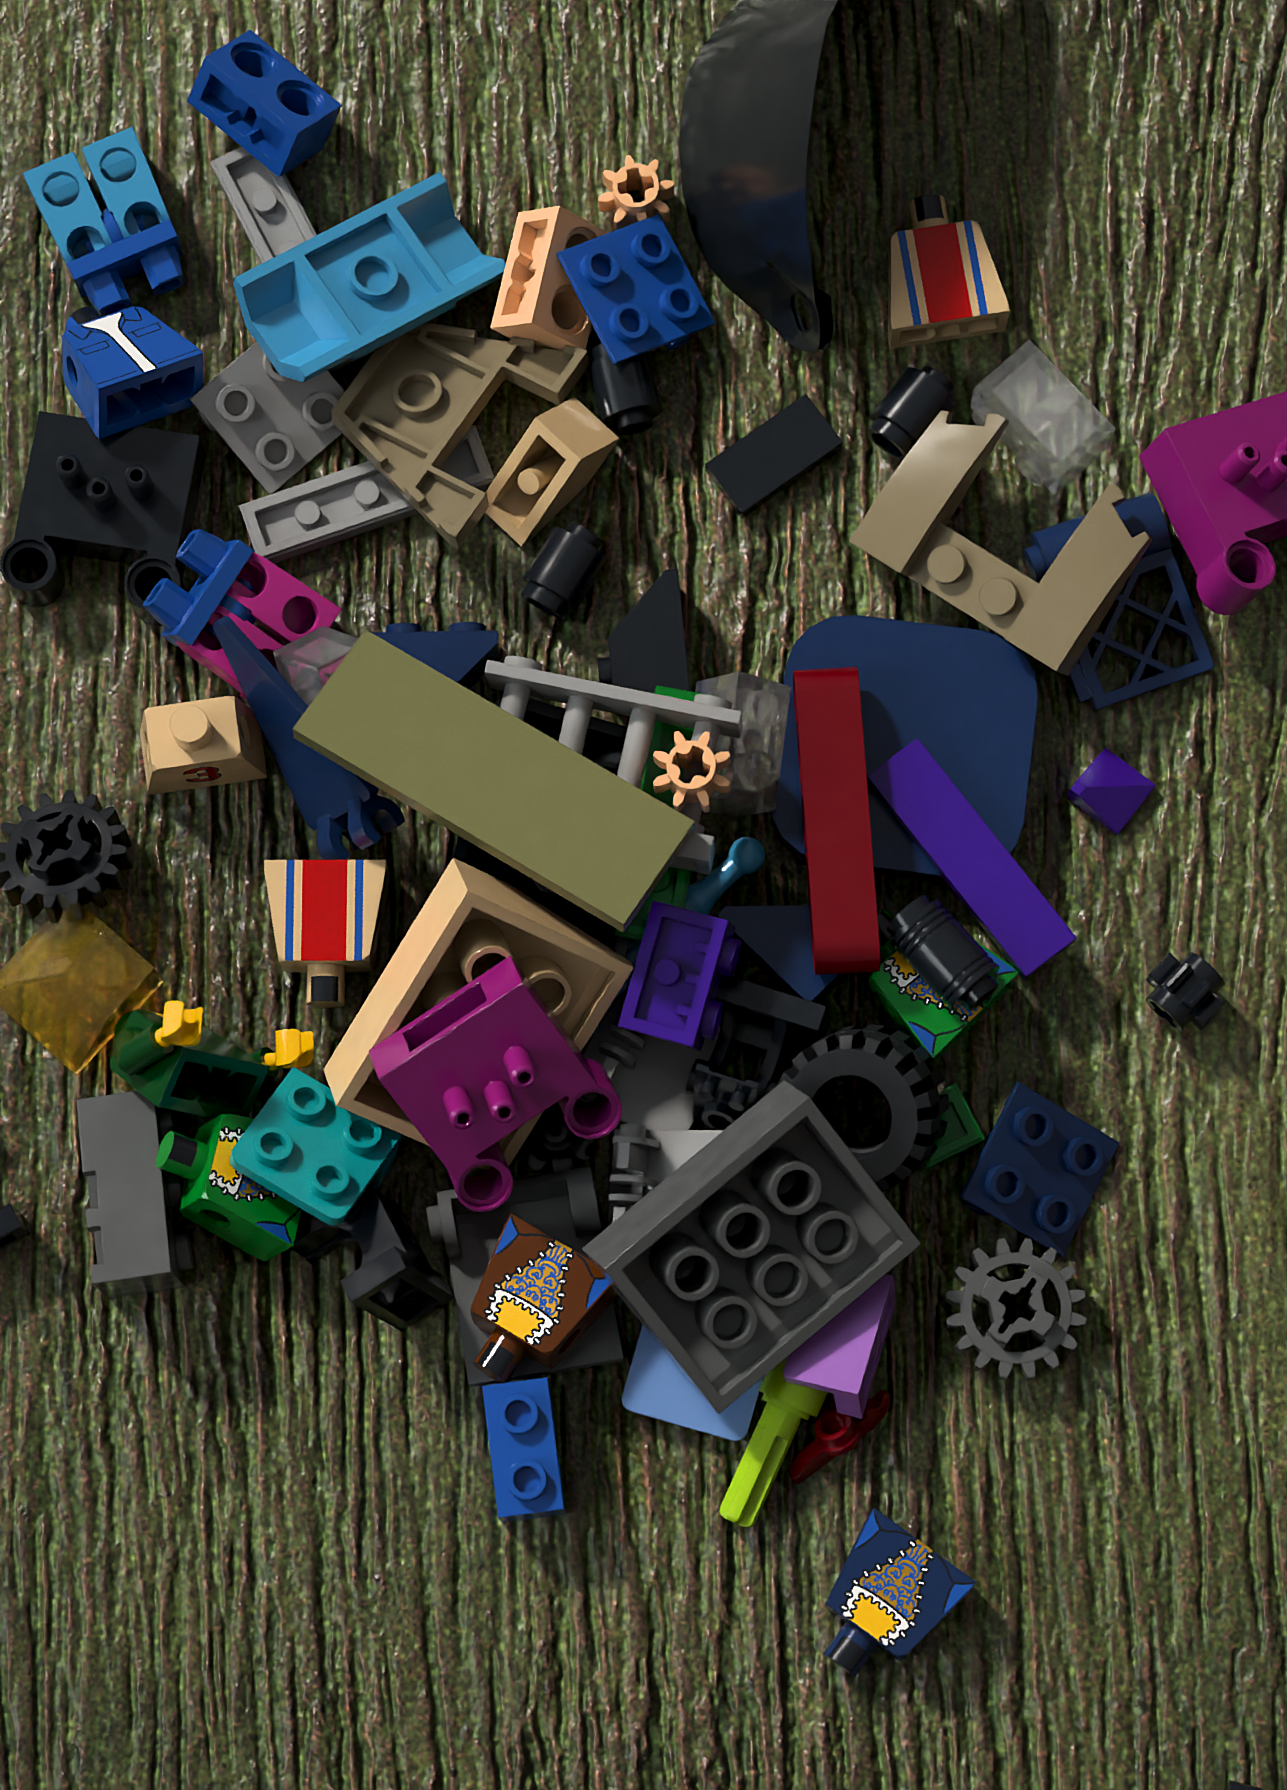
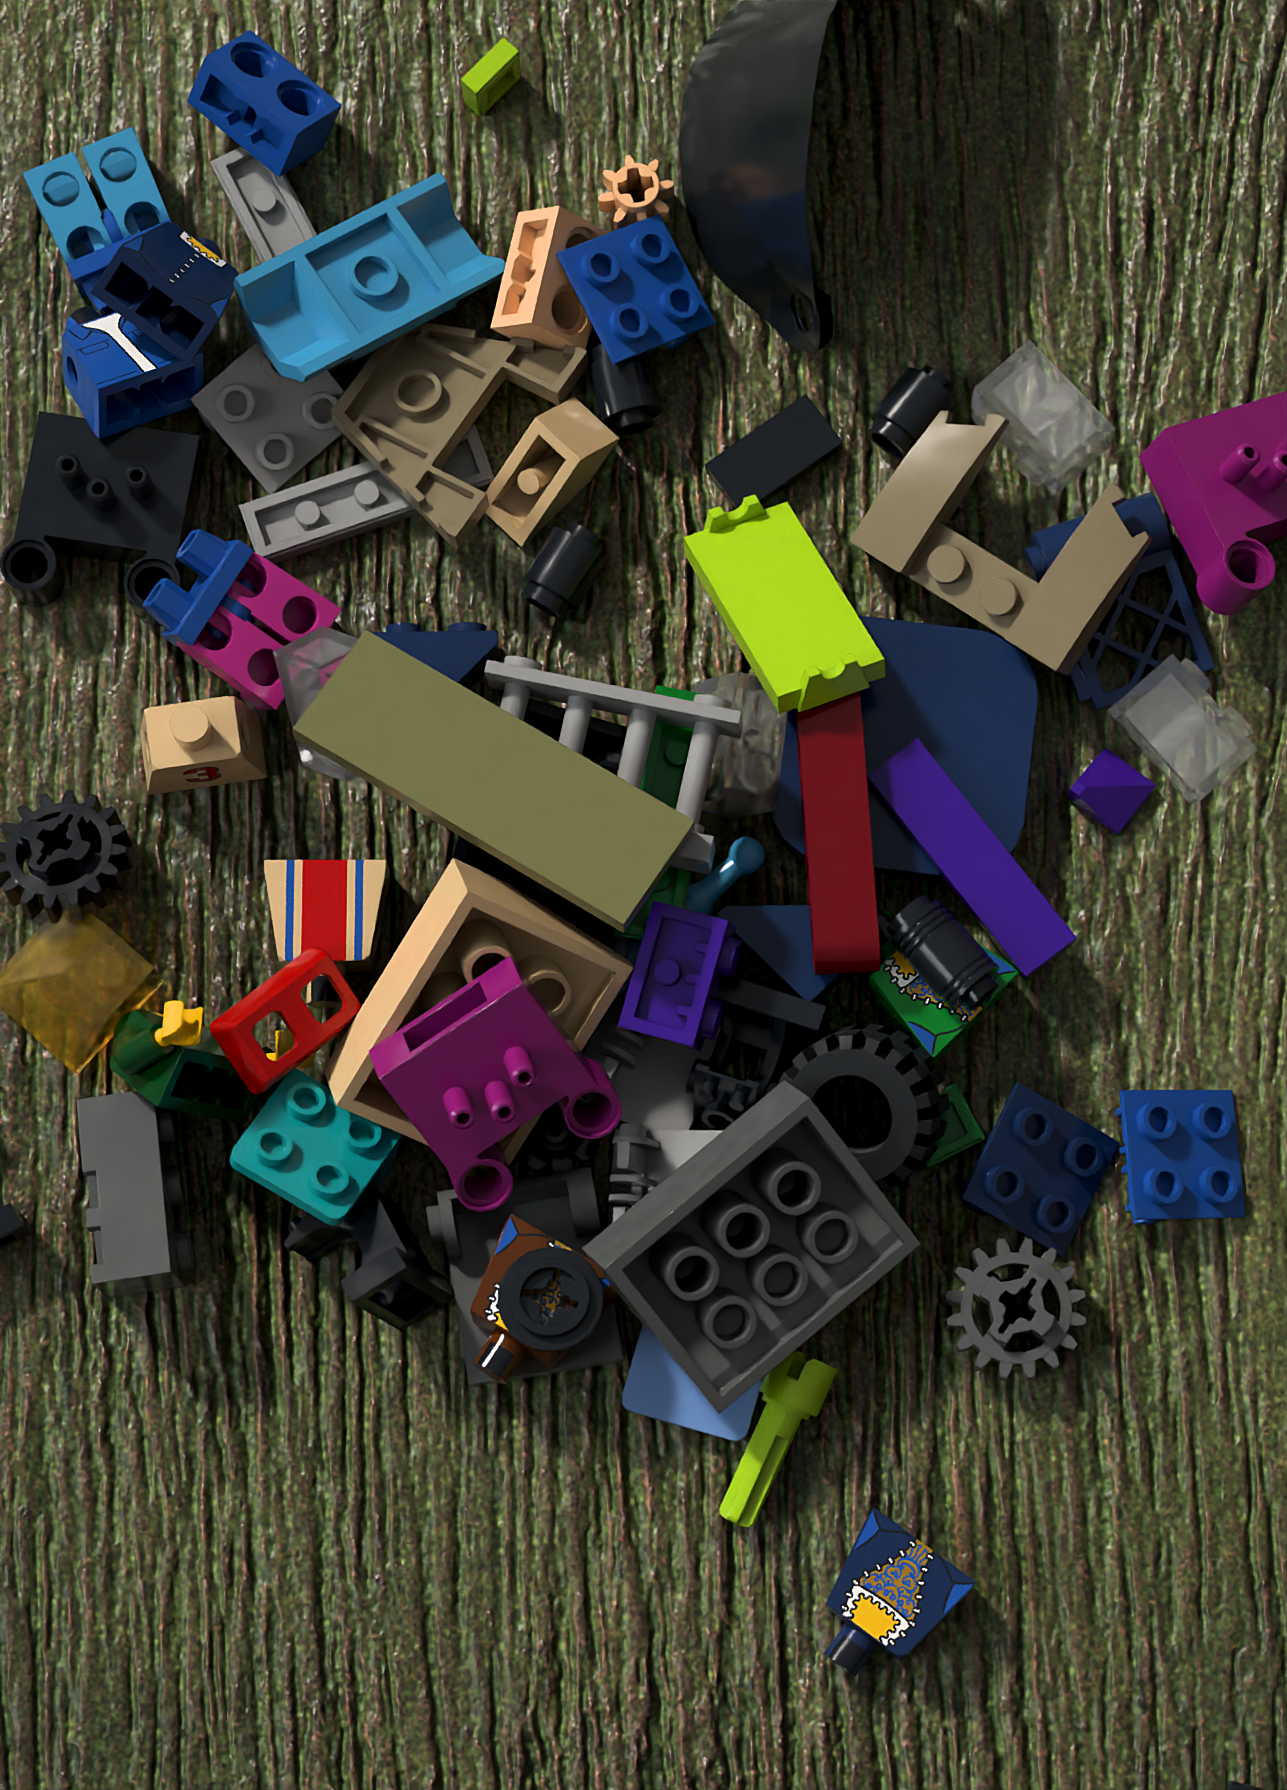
green torso [156,1114,302,1262] -> none
dark blue flag [213,616,405,860] -> none
blue brick [482,1377,566,1523] -> none
black slope [597,569,690,693] -> none
light nougat gear [653,731,731,813] -> none
medium lavender panel [783,1274,897,1419] -> none
dark red piece [788,1390,890,1484] -> none
torso [888,195,1010,349] -> none
black gear [1146,952,1225,1032] -> none
none -> dark blue torso [91,222,239,365]
none -> red piece [210,947,363,1095]
none -> lime tile [460,37,521,116]
none -> black gear [497,1247,603,1353]
none -> lime brick [683,494,885,714]
none -> clear brick [1106,654,1258,805]
none -> blue hinge [1115,1090,1246,1225]

